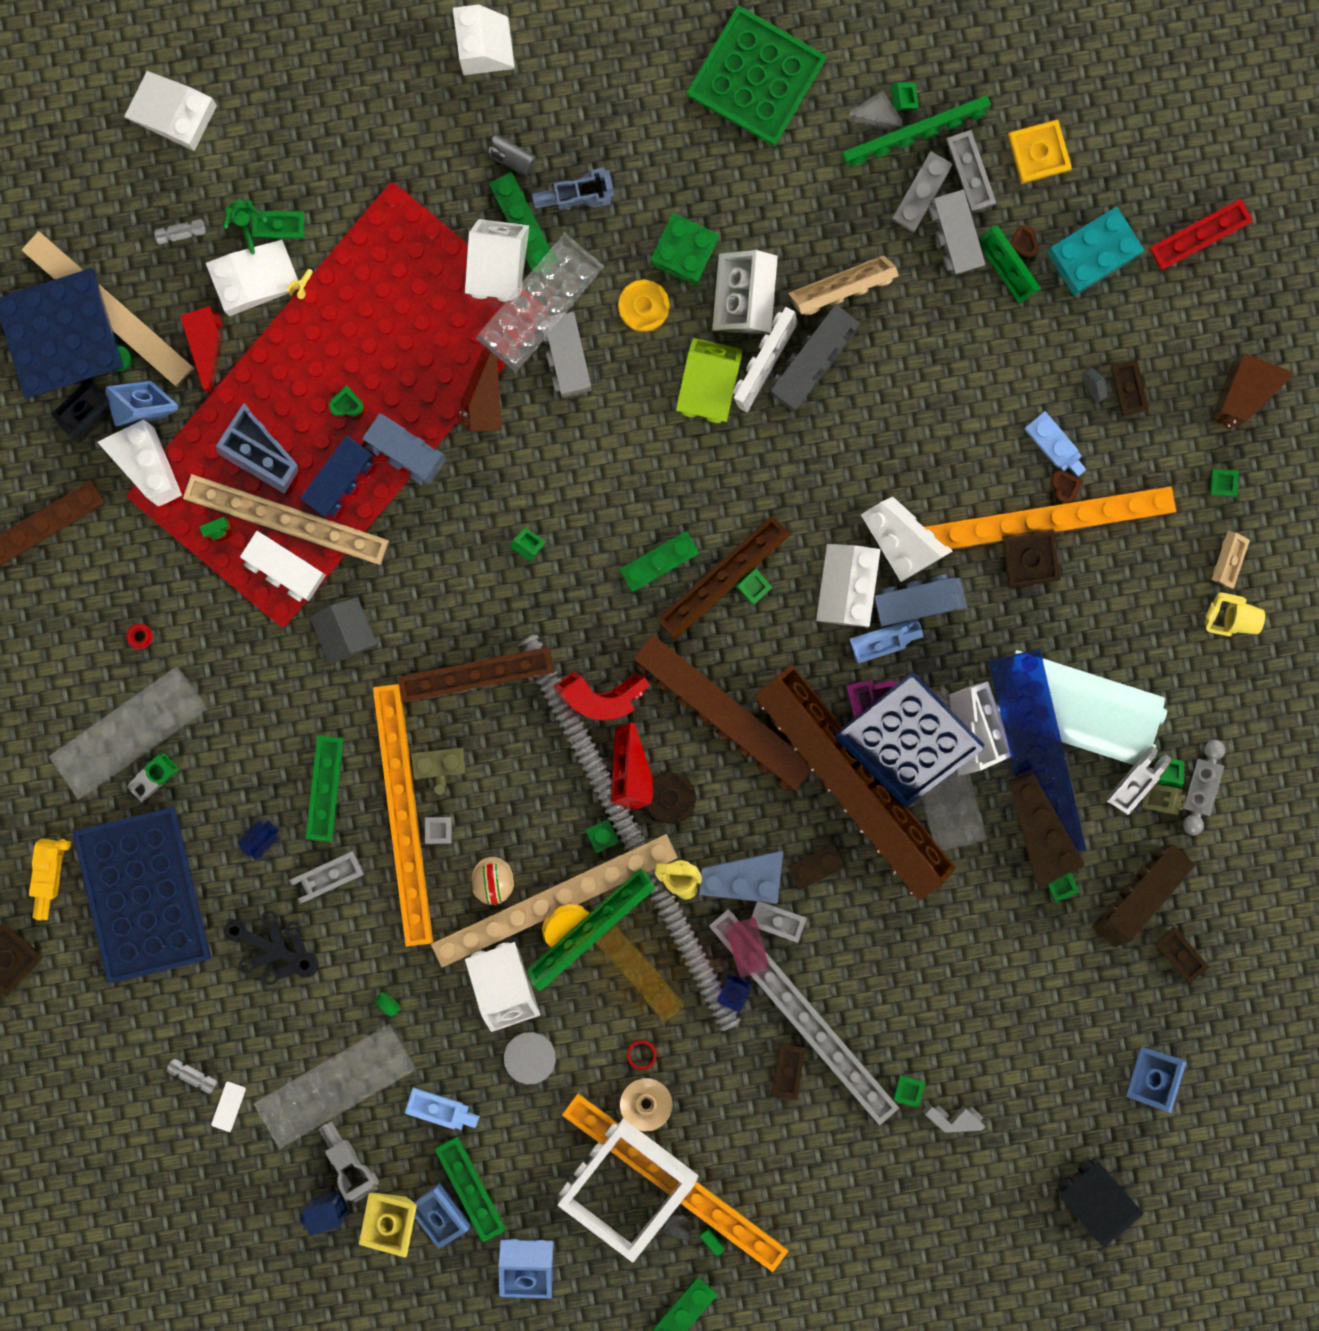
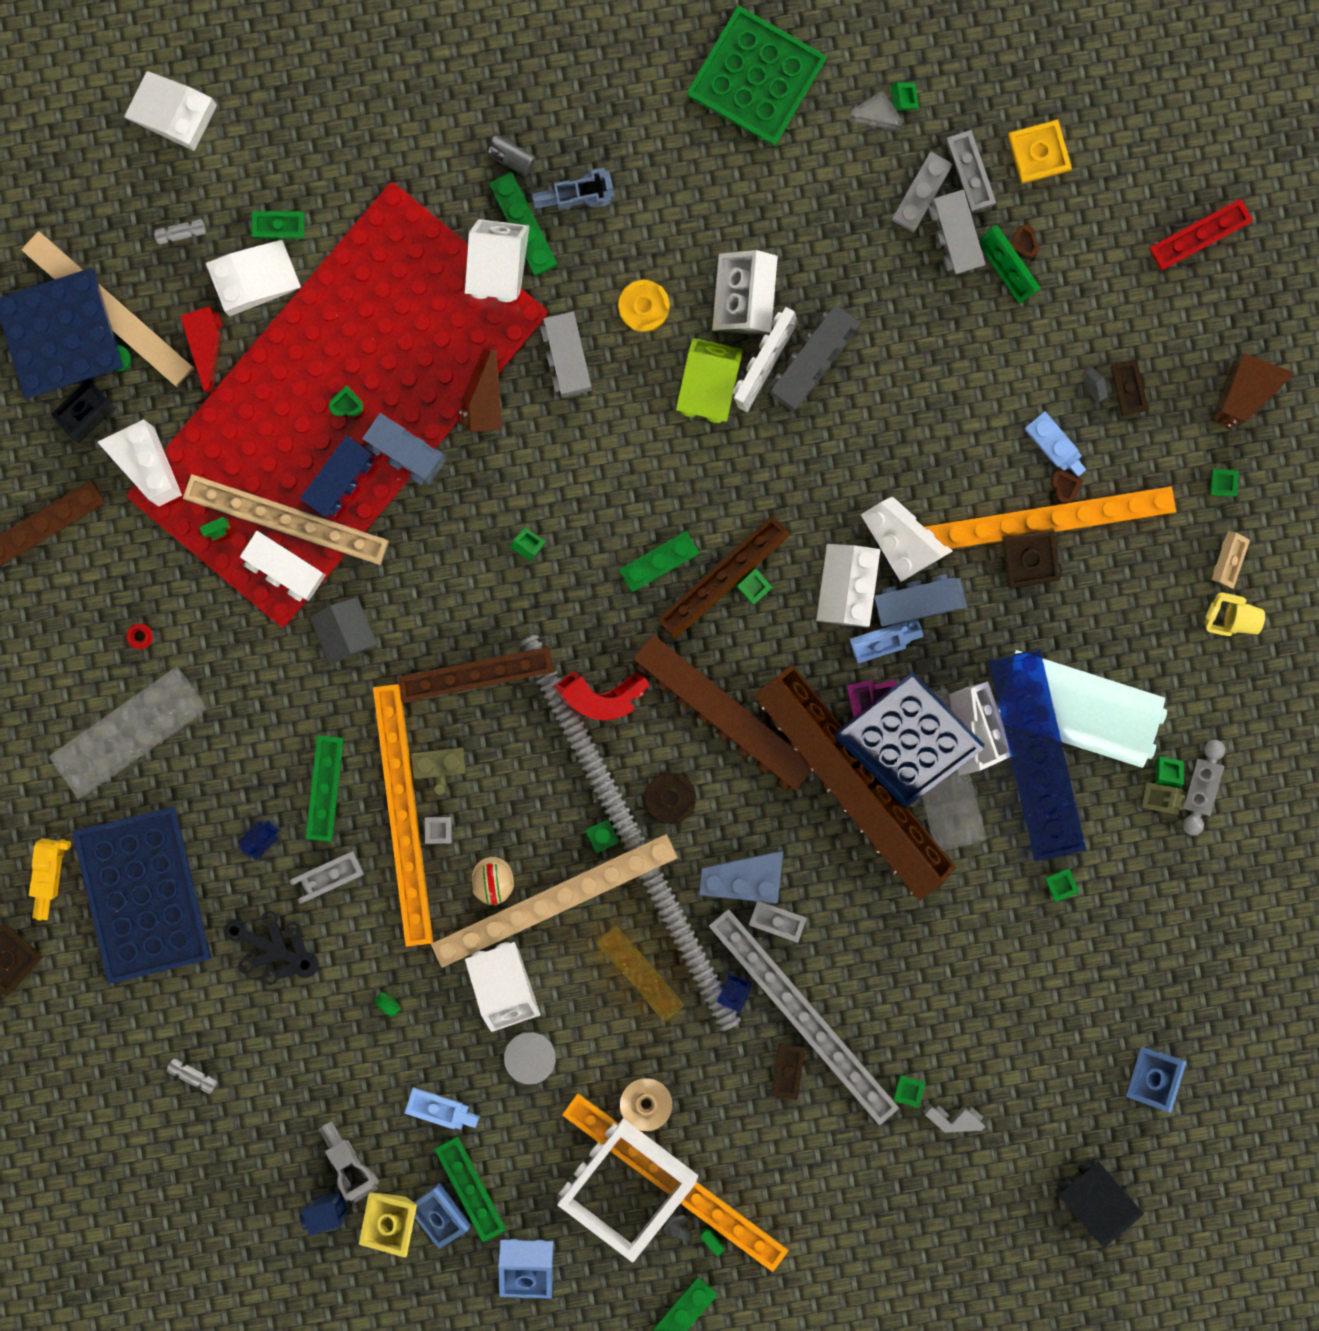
medium blue slope [105,381,178,427] -> none
leg [127,753,180,802] -> none
white sticker [211,1082,246,1132] -> none
sand blue wedge [216,404,299,494] -> none
green plant [223,200,267,254] -> none
clear plate [253,1023,416,1149] -> none
light yellow hand [288,269,313,299] -> none
white slope [453,5,515,75] -> none
clear plate [476,233,604,372] -> none
green plate [526,868,655,991] -> none
yellow tile [542,904,590,948] -> none
red slope [611,722,653,810] -> none
red piece [627,1040,656,1070] -> none
green brick [651,213,720,287] -> none
light yellow piece [655,860,702,899] -> none
clear pink panel [725,918,769,978] -> none
dark brown plate [787,844,845,890] -> none
tan plate [788,255,899,315] -> none
green plate [841,95,991,168] -> none
dark brown wedge [1008,768,1085,890] -> none
teal brick [1047,207,1145,296] -> none
dark brown wedge [1092,844,1196,947] -> none
light grey hinge [1106,746,1171,815] -> none
dark brown plate [1154,927,1209,984] -> none

